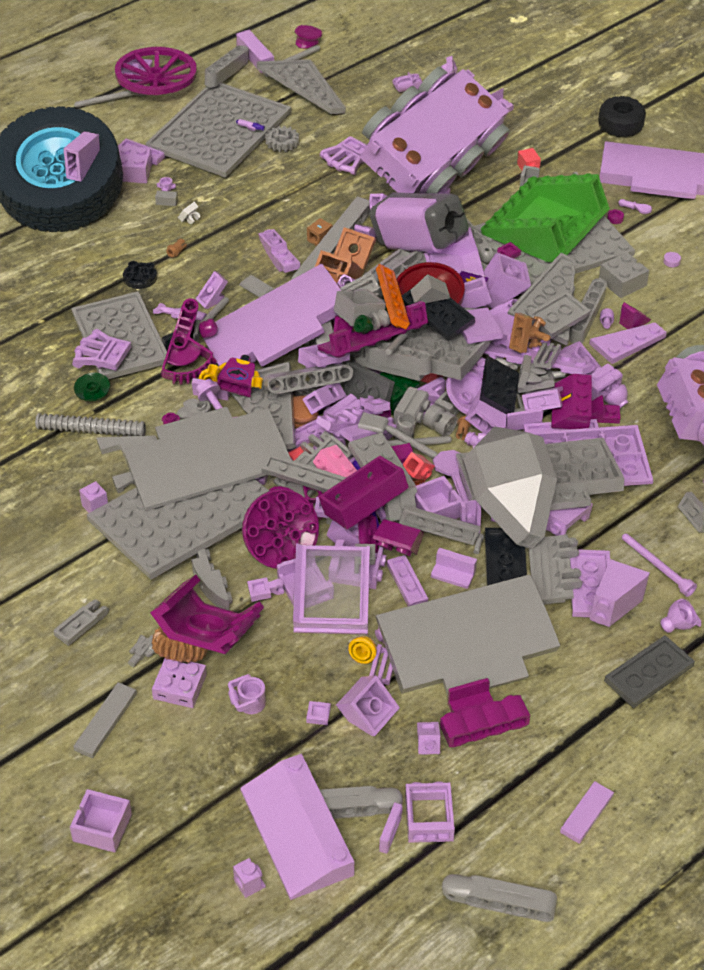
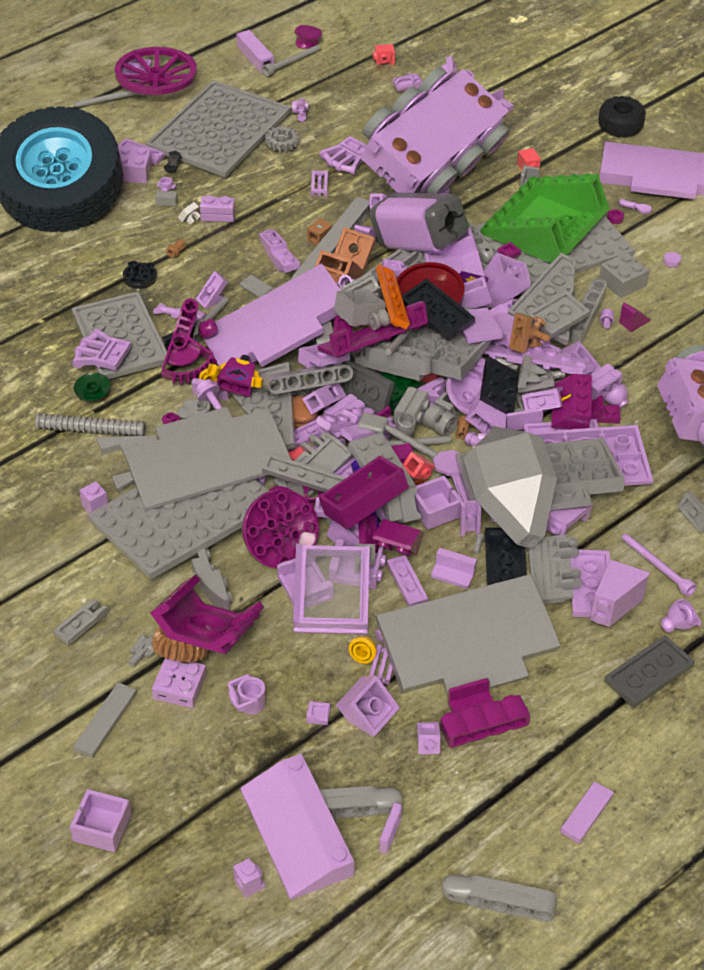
lavender slope [64,131,100,182] -> none
light grey beam [205,45,249,87] -> none
piece [236,119,265,131] -> none
lavender plate [247,577,284,602] -> none
light grey wing [256,59,346,114] -> none
bright pink bracket [313,445,357,477] -> none
dark green tile [354,315,373,334] -> none
lavender plate [360,395,390,414] -> none
light grey tile [399,505,480,545] -> none
lavender window [405,782,455,843] -> none
light grey slope [411,274,450,303] -> none
light grey tile [533,342,561,369] -> none
lavender wing [589,323,667,364] -> none
none -> black piece [164,150,182,173]
none -> lavender brick [200,195,235,222]
none -> lavender plate [292,98,309,121]
none -> lavender tile [311,171,328,196]
none -> coral brick [373,44,395,65]
none -> lavender tile [382,259,407,276]

